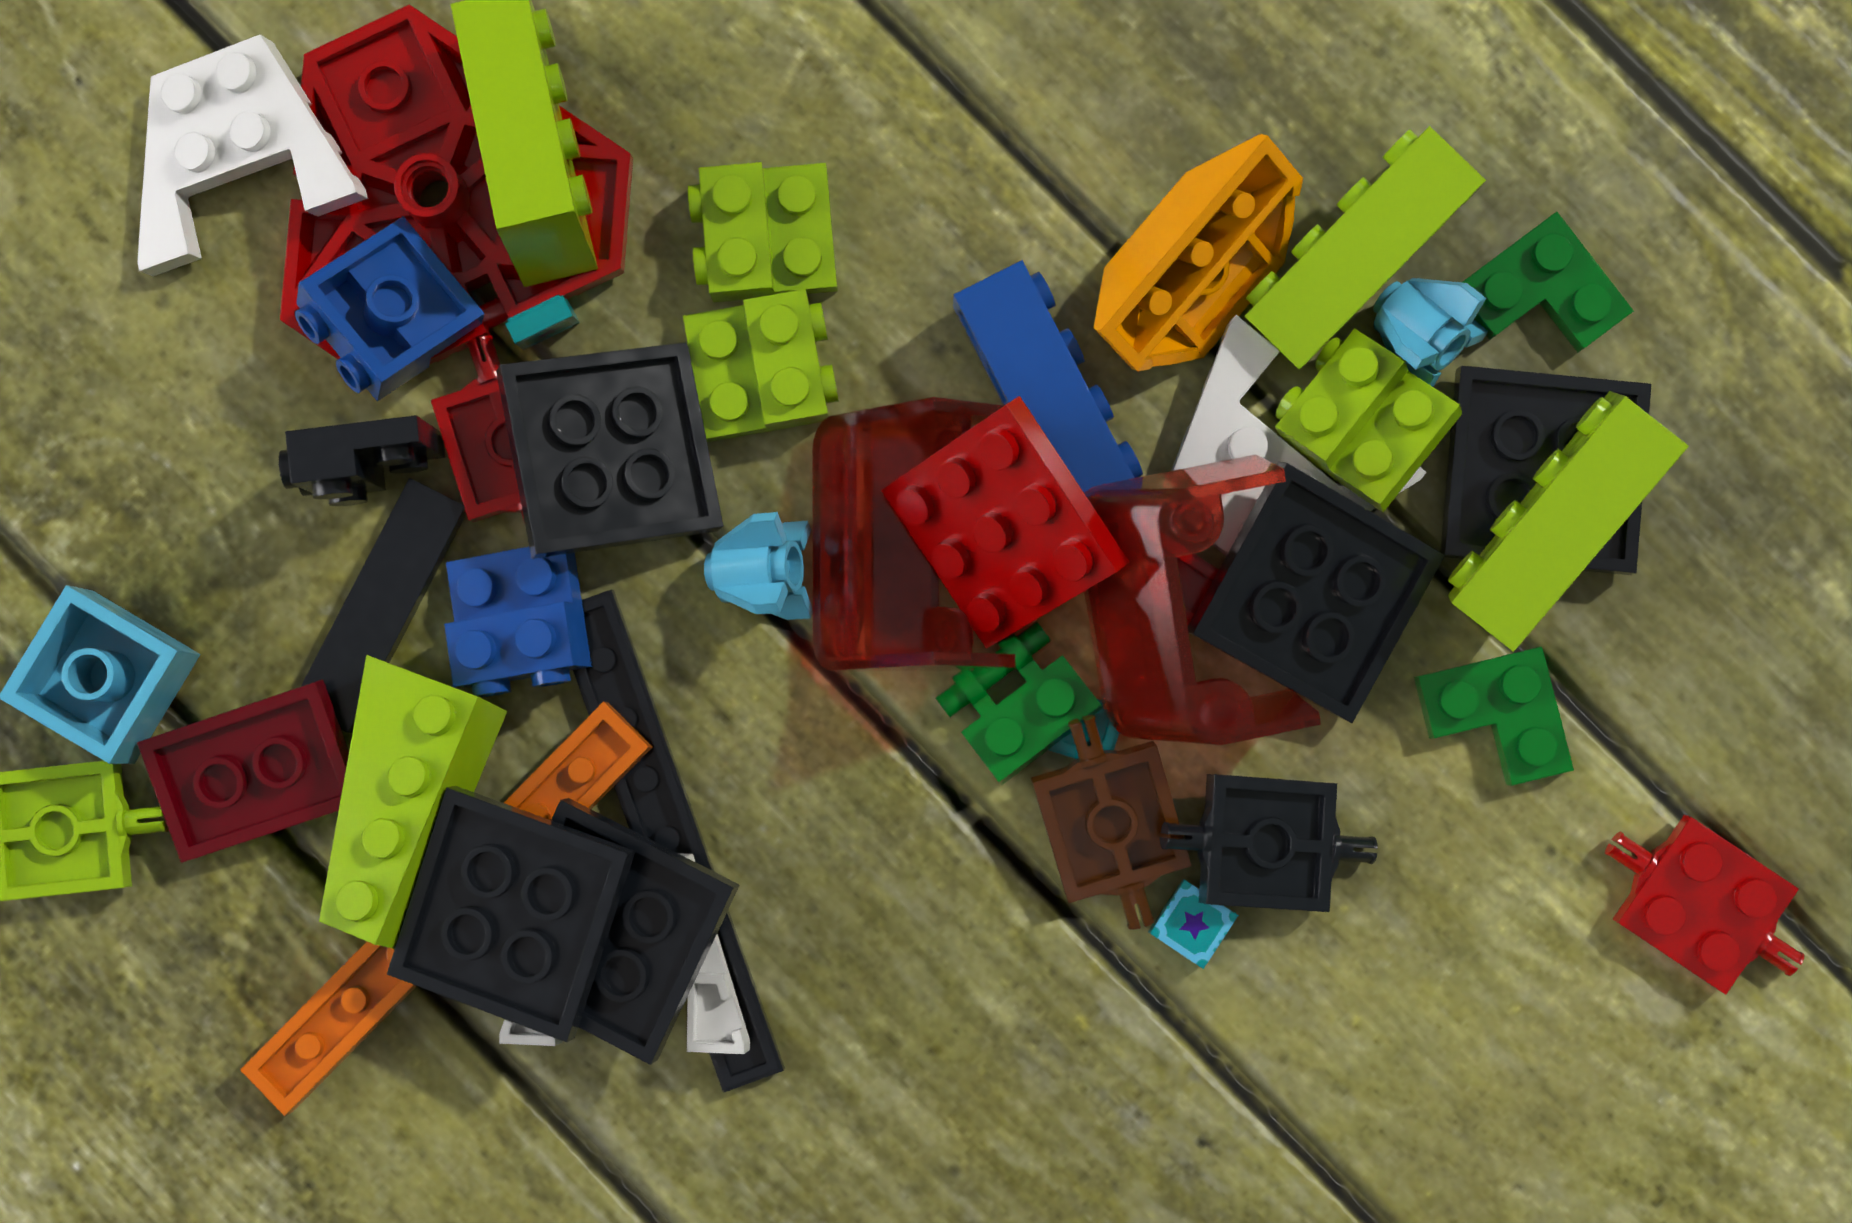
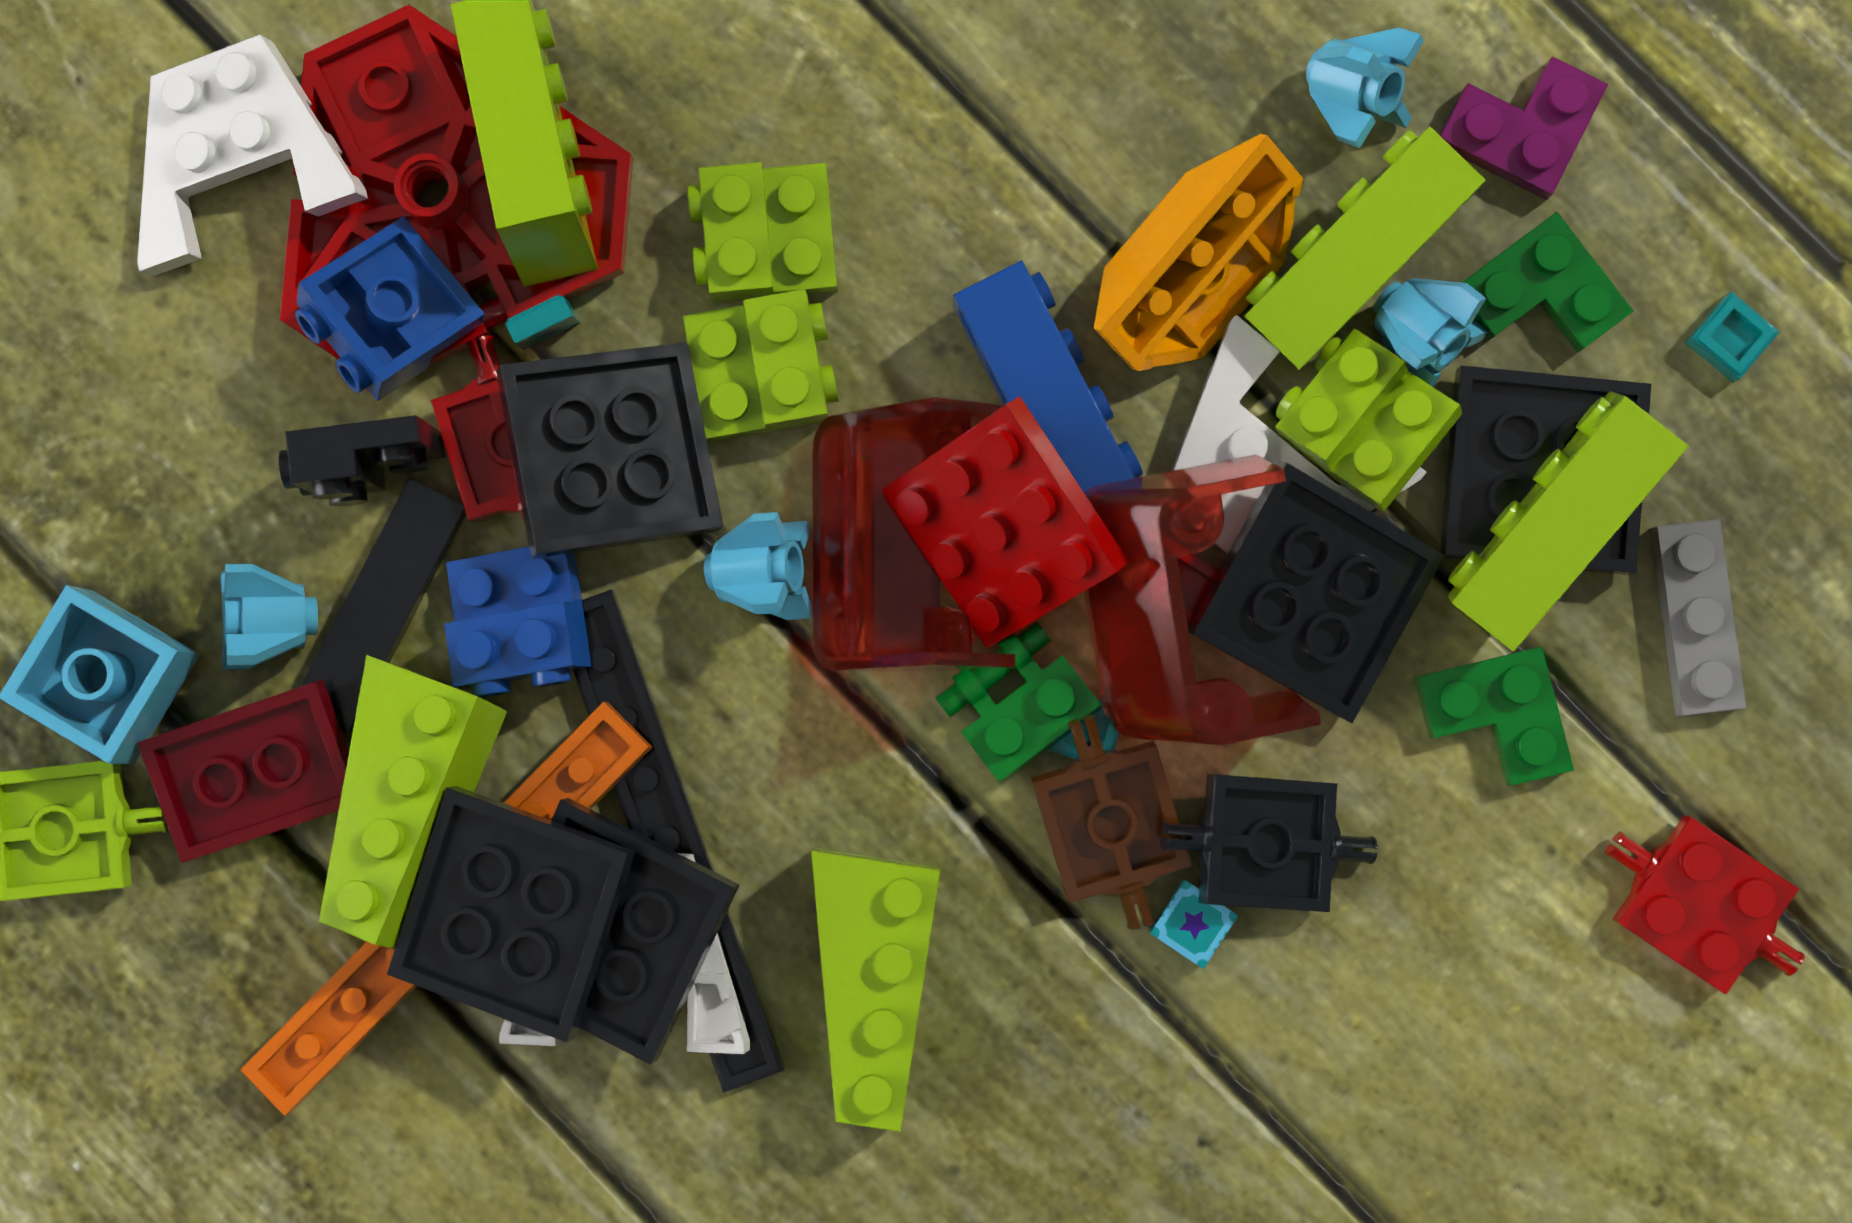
none -> medium azure brick [220,564,318,670]
none -> lime wedge [811,848,940,1132]
none -> medium azure brick [1306,27,1424,148]
none -> magenta plate [1440,56,1608,200]
none -> light grey plate [1650,519,1746,716]
none -> teal tile [1685,291,1780,383]

